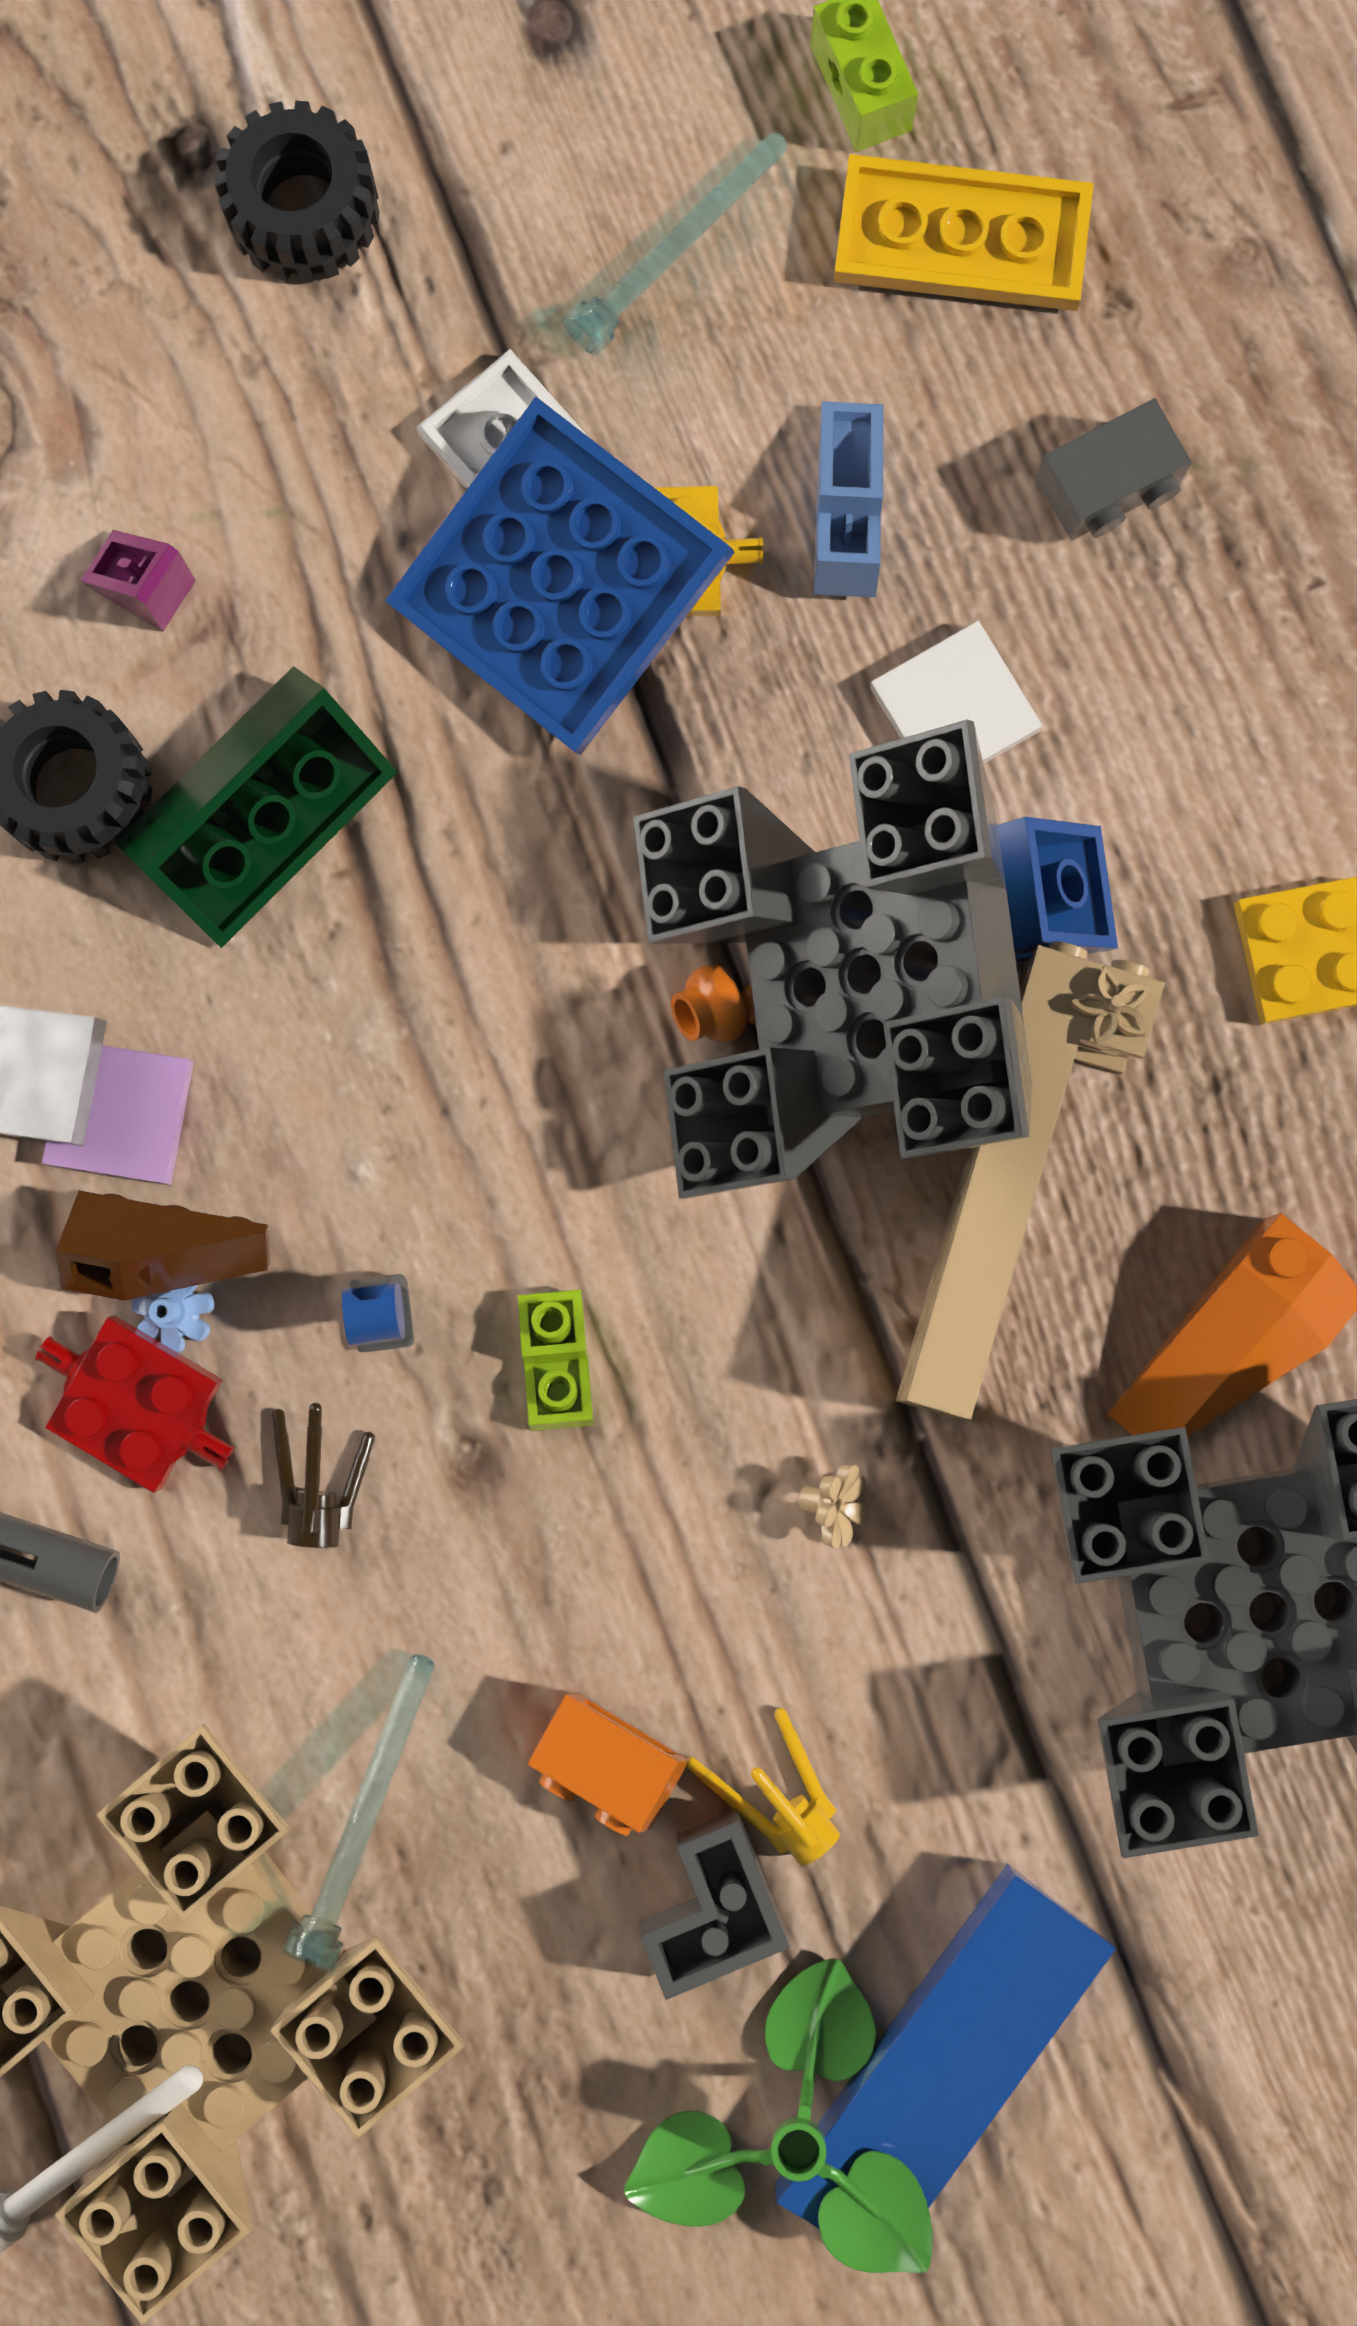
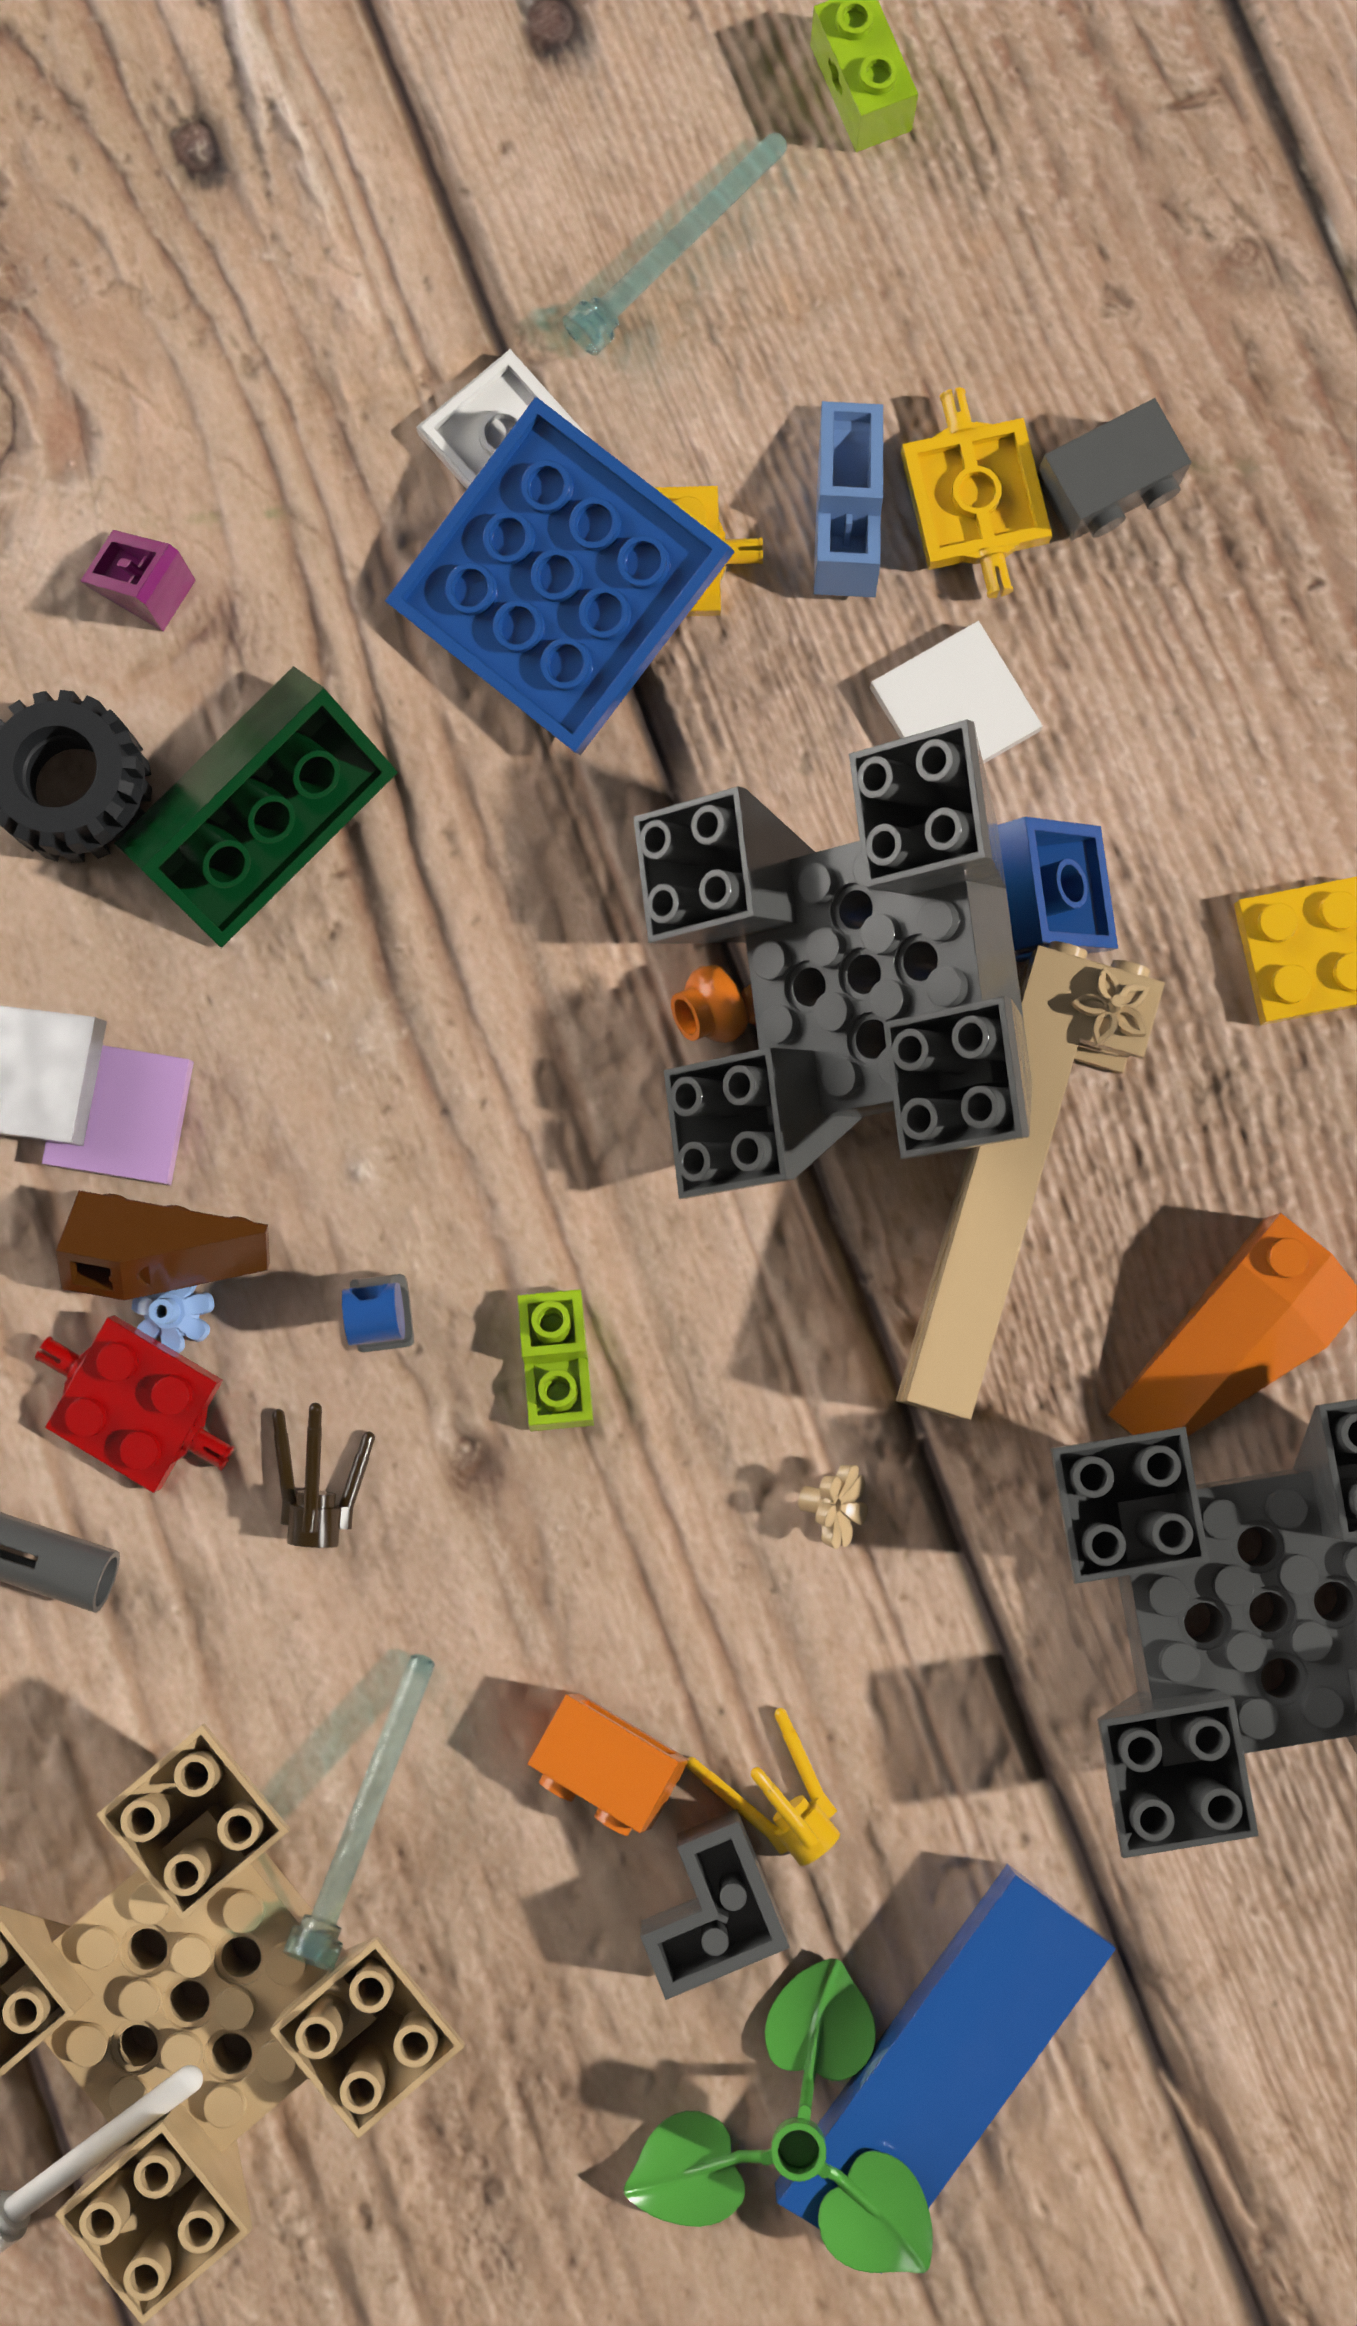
black tyre [214,100,380,283] -> none
yellow plate [833,154,1094,311] -> none
none -> yellow plate [900,387,1052,598]

